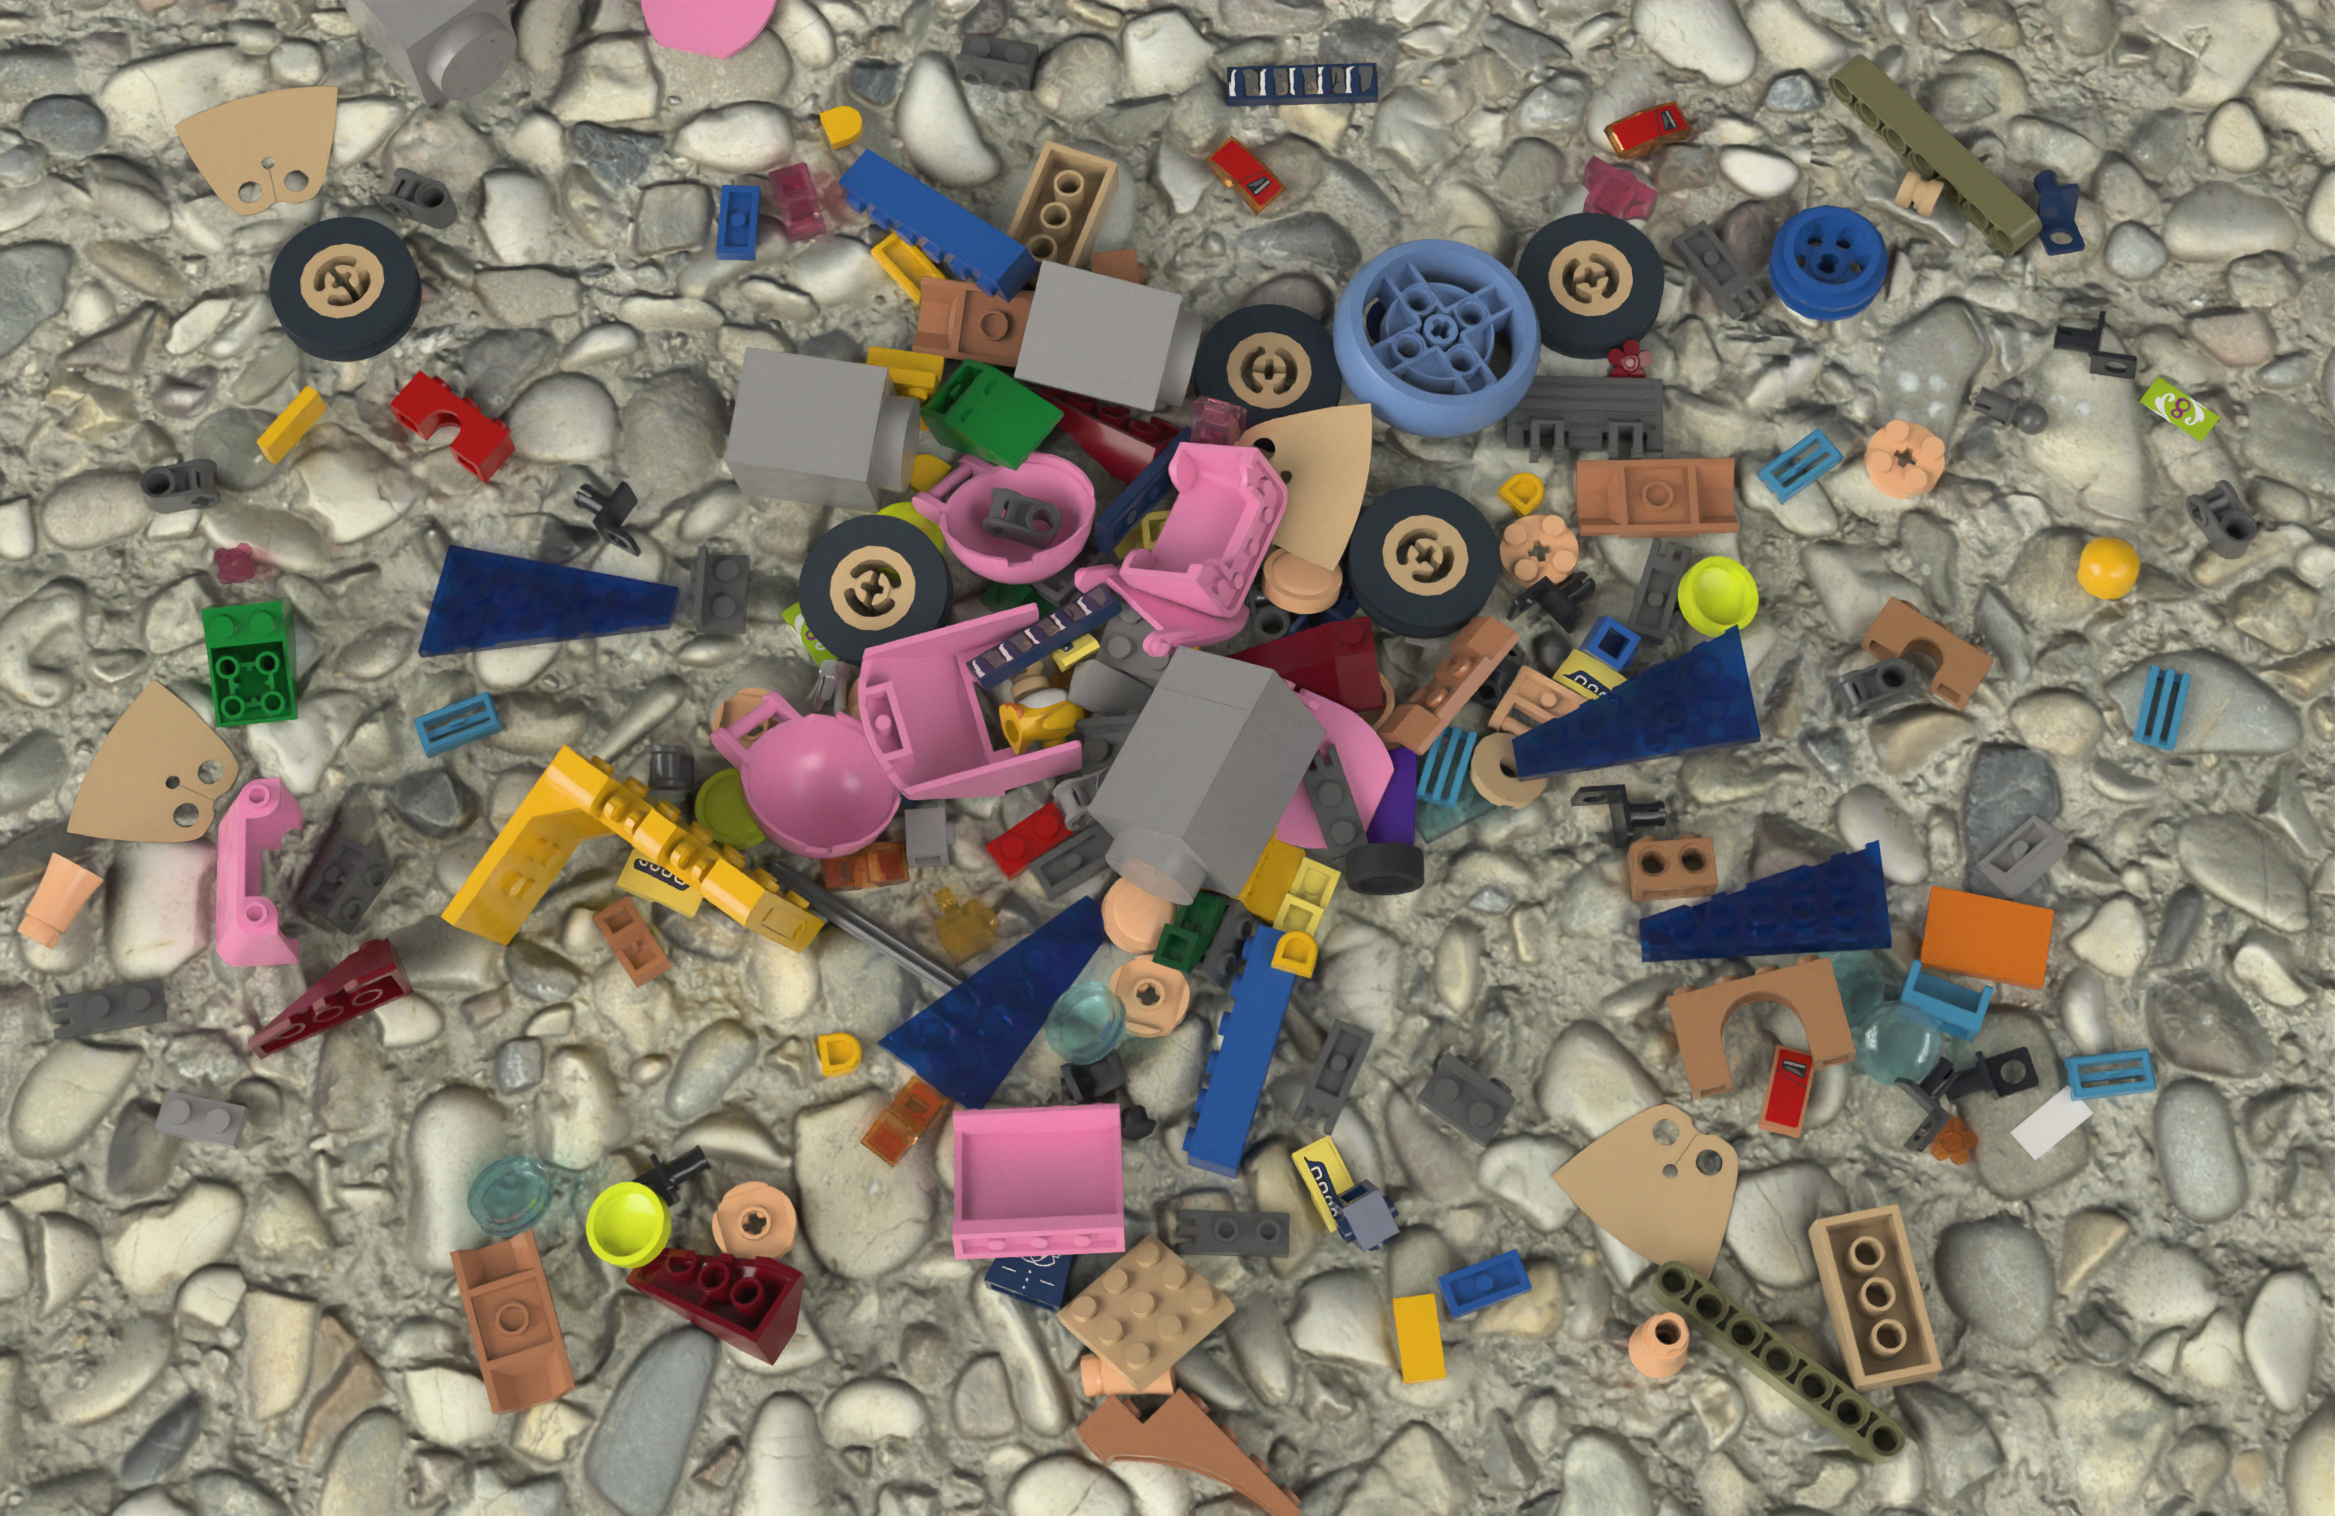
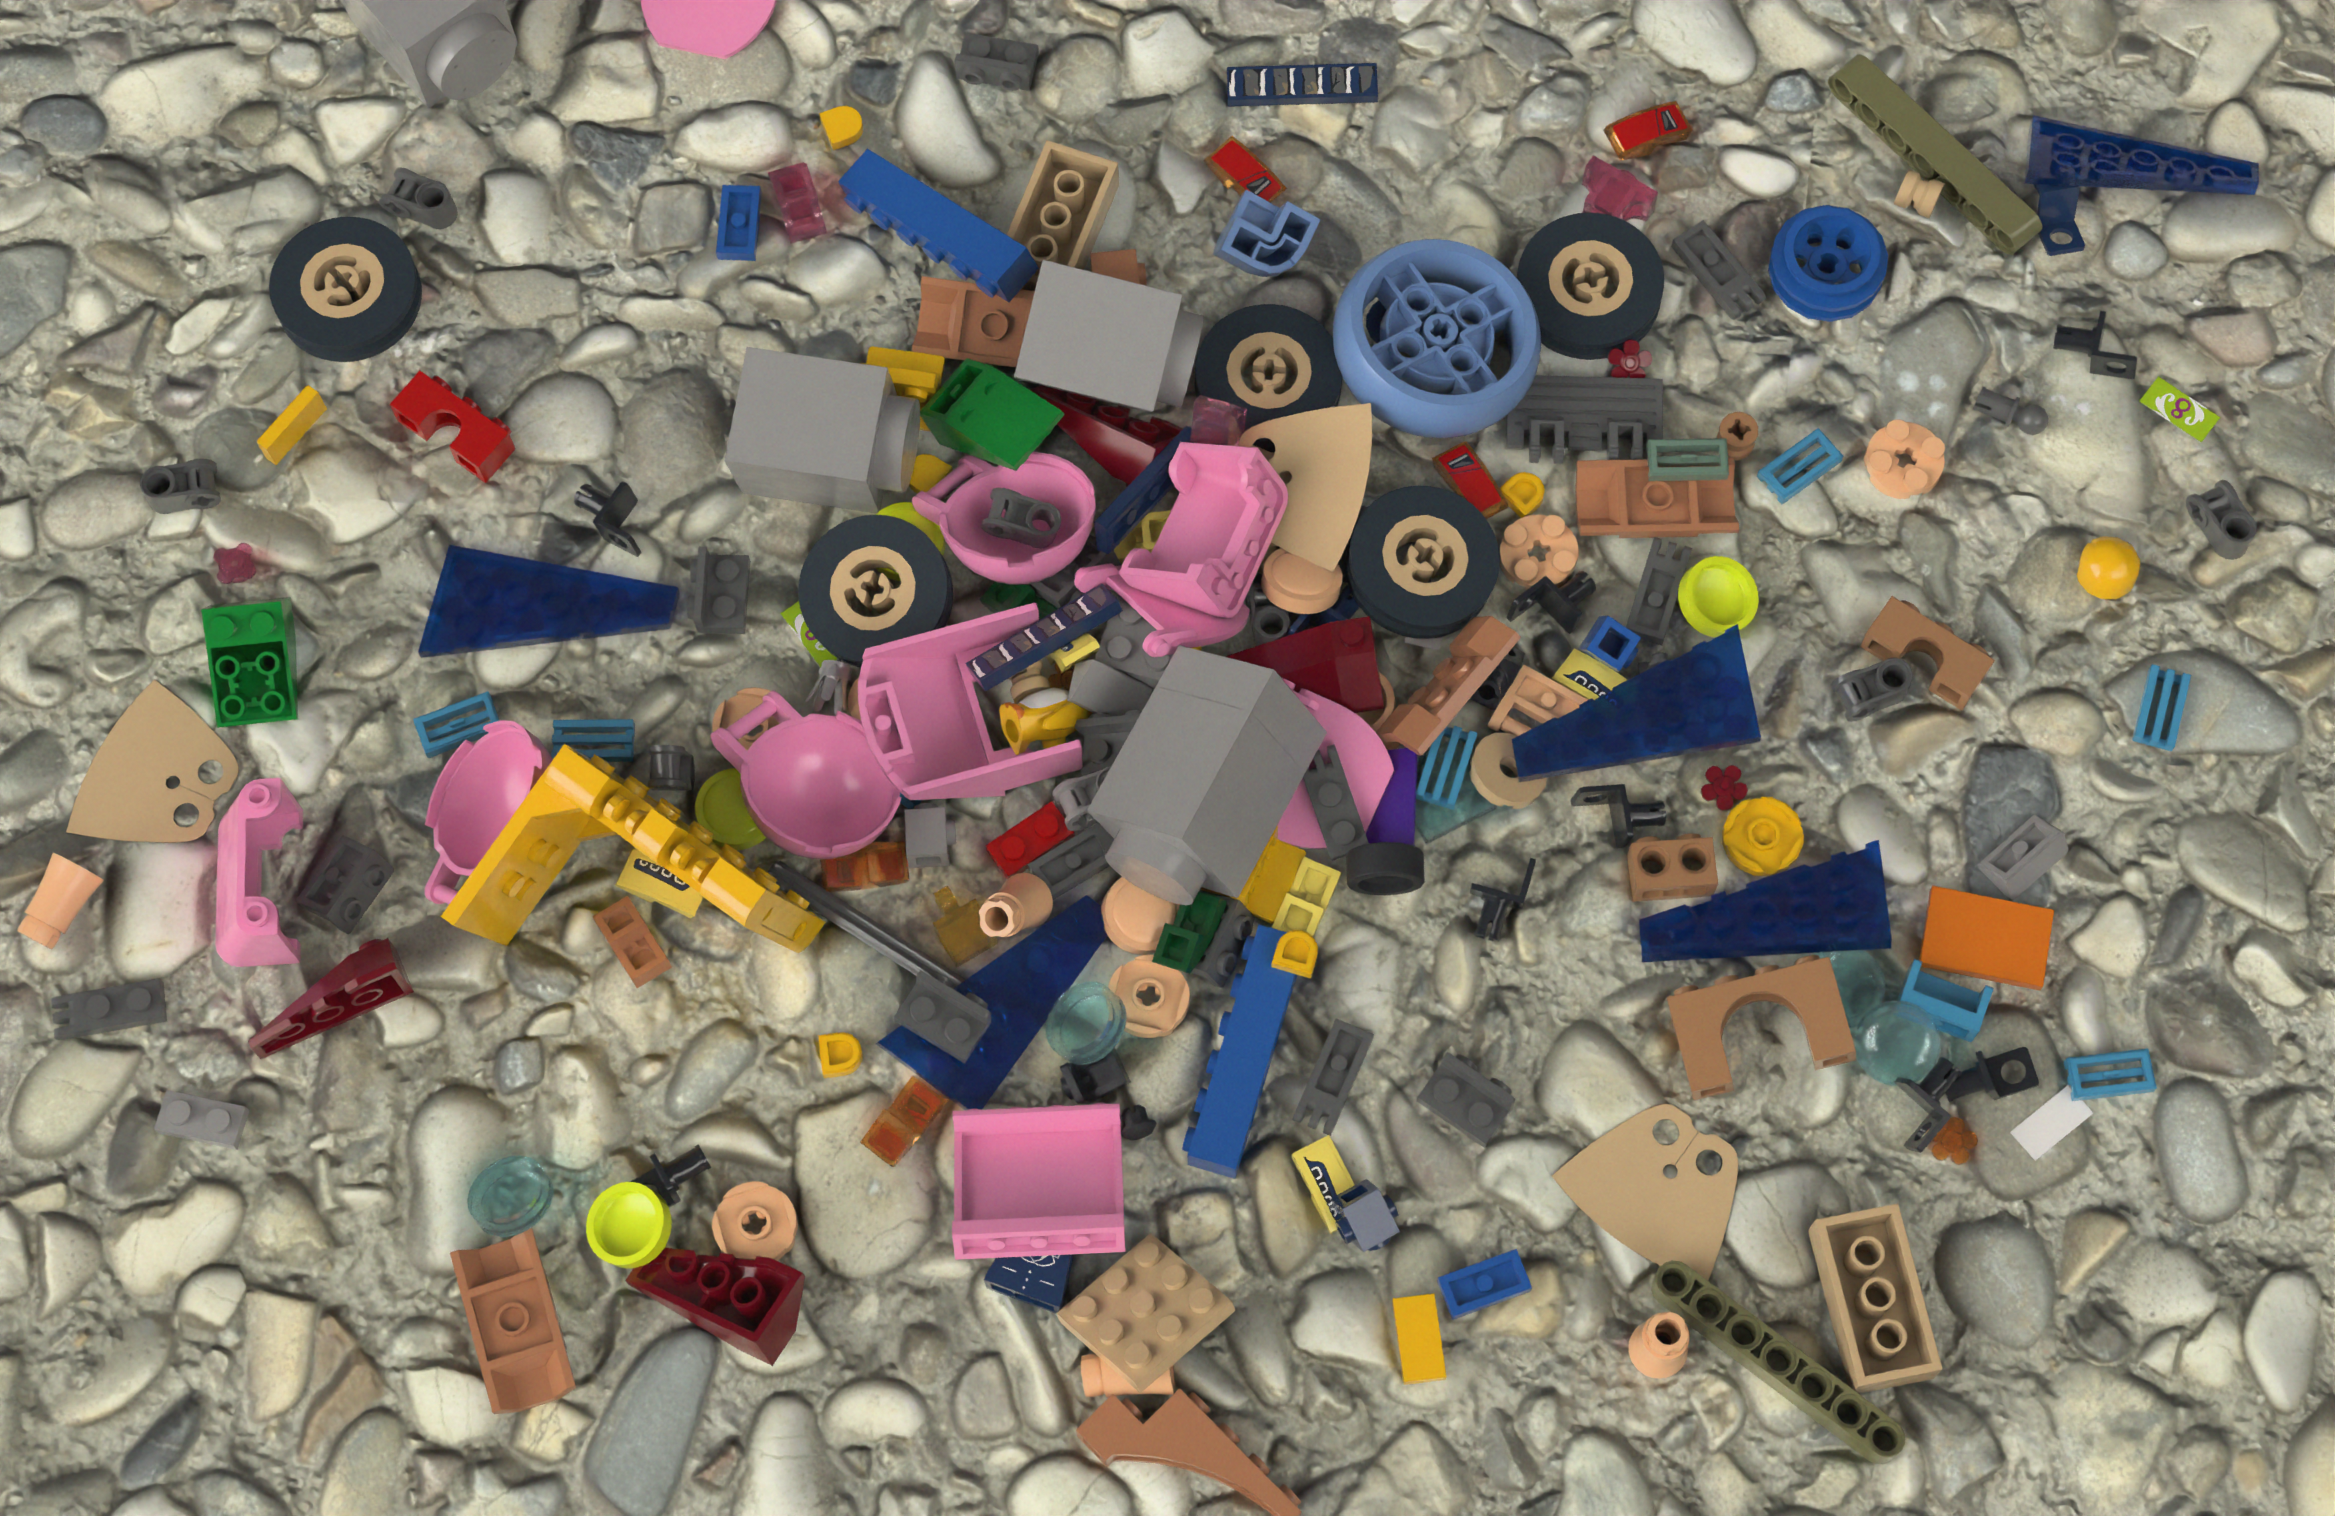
tan piece [174,86,338,216] -> none
yellow tile [871,231,949,307] -> none
dark grey hinge [1175,1210,1290,1258] -> none
slope [1758,1044,1815,1139] -> none
none -> bright pink windscreen [425,720,553,904]
none -> dark azure tile [551,719,635,762]
none -> dark grey bracket [894,970,991,1063]
none -> light nougat plant [979,873,1053,937]
none -> medium blue brick [1213,190,1321,277]
none -> slope [1432,441,1509,519]
none -> black bracket [1470,858,1536,942]
none -> sand green tile [1646,438,1729,481]
none -> dark red plant [1701,765,1748,811]
none -> medium nougat wheel [1716,412,1759,460]
none -> yellow tile [1722,797,1804,877]
none -> clear blue wing [2024,115,2259,195]

